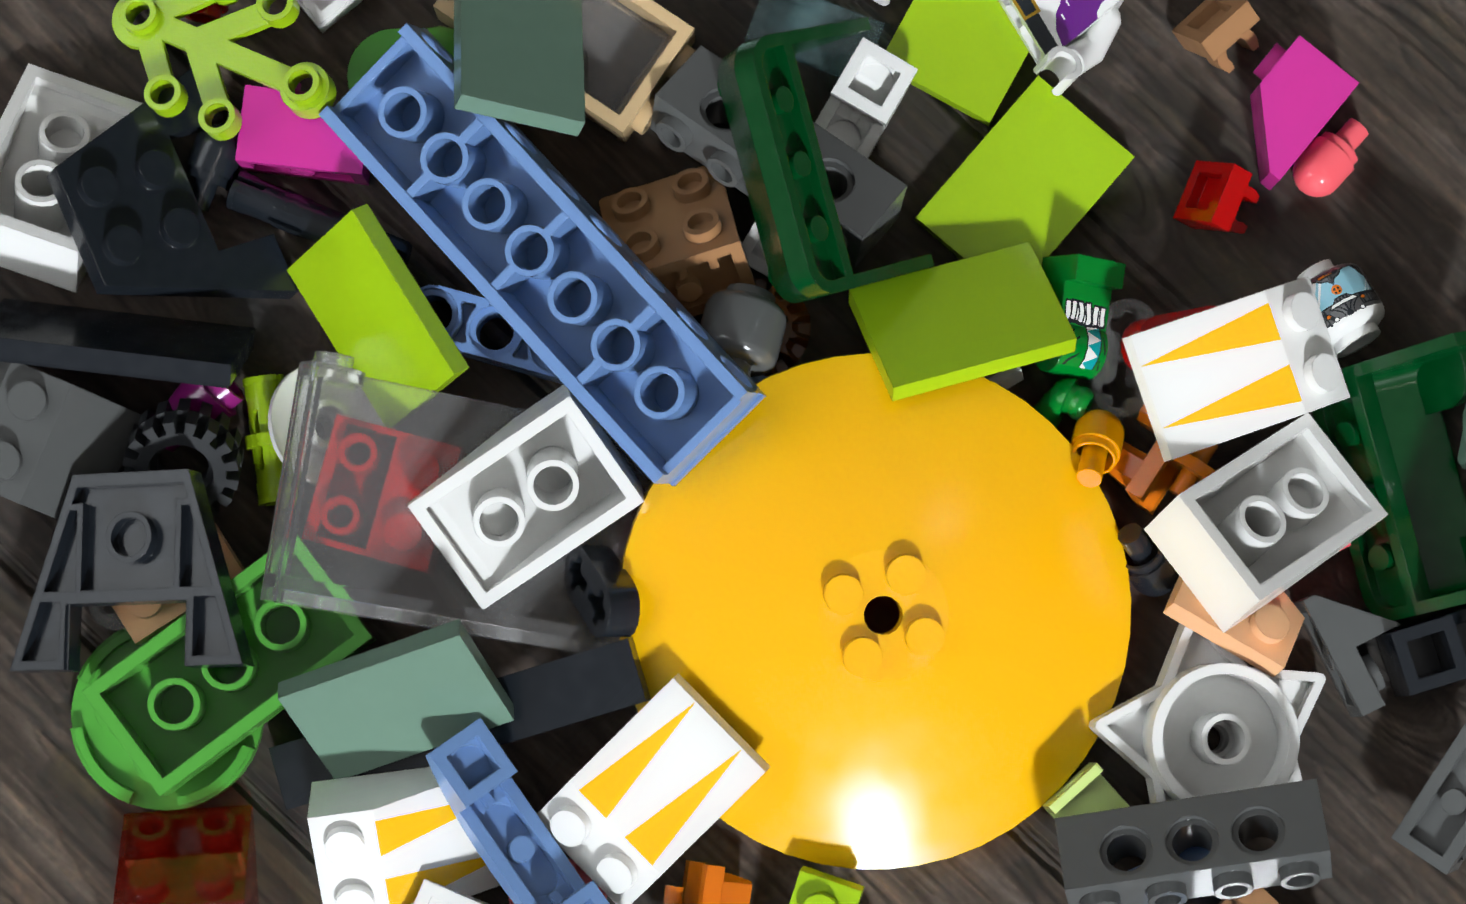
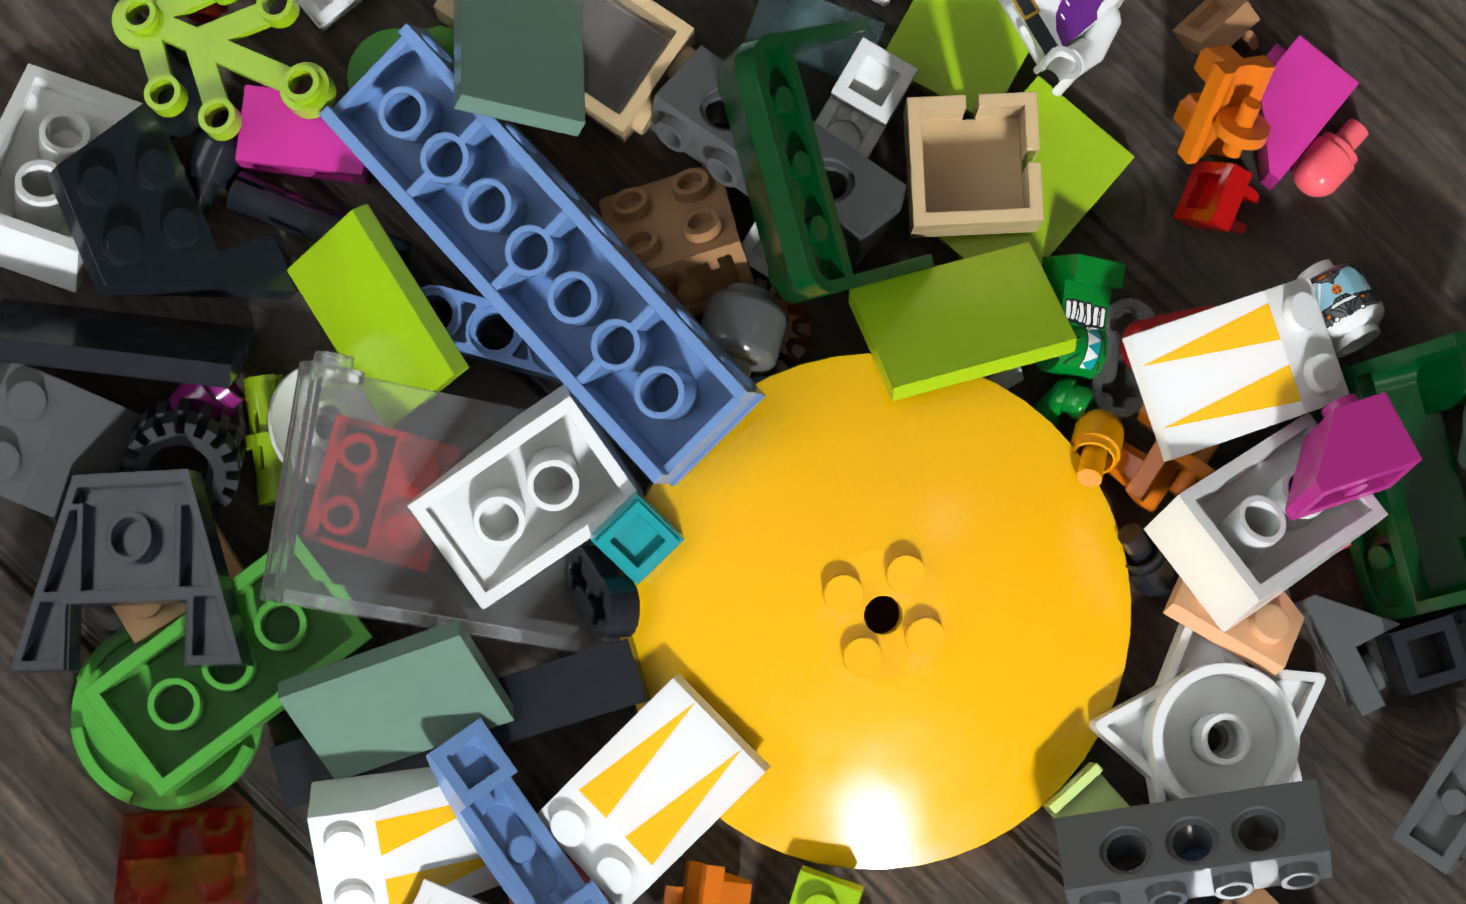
none -> teal tile [590,490,684,585]
none -> tan piece [903,92,1044,238]
none -> orange hips [1173,45,1275,164]
none -> dark pink slope [1285,392,1422,521]

